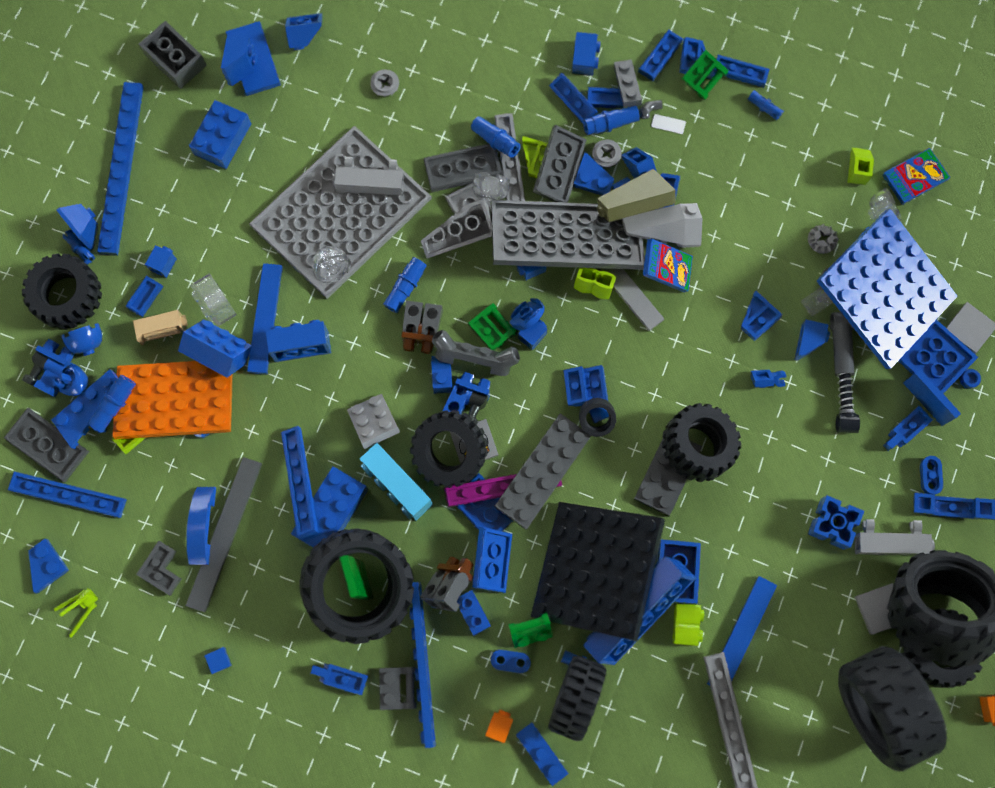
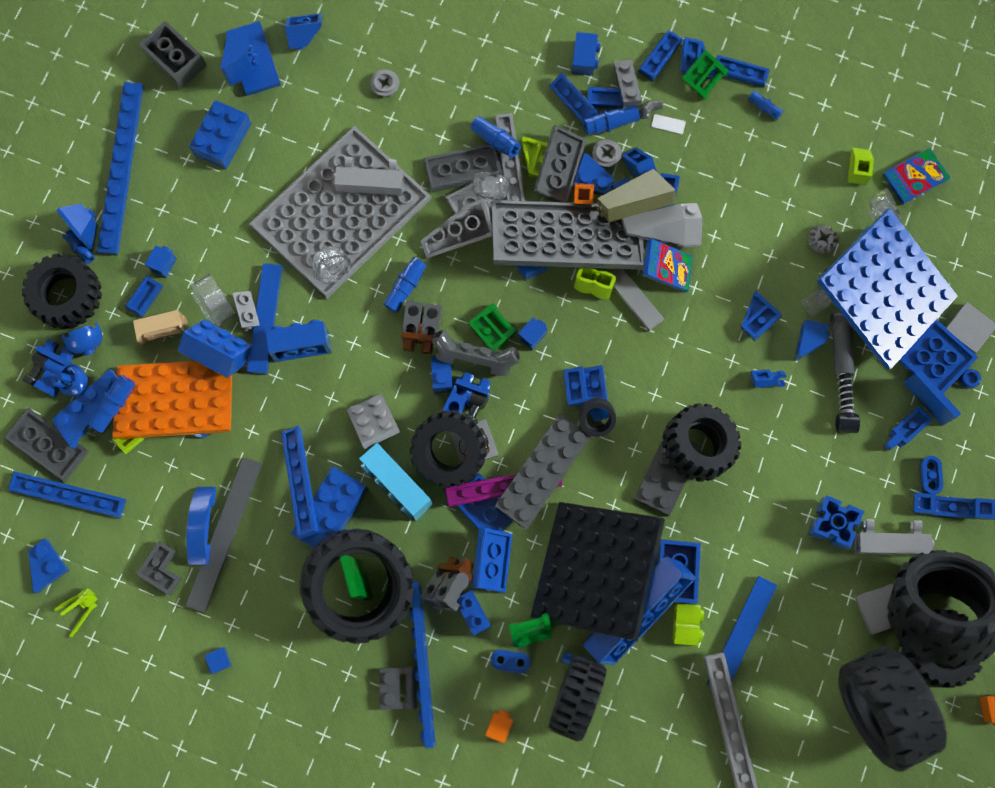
blue hinge [311,663,368,696] -> none
blue tile [510,298,545,331] -> none
blue plate [516,722,569,786] -> none
none -> light grey hinge [232,291,260,331]
none -> orange brick [574,183,594,204]

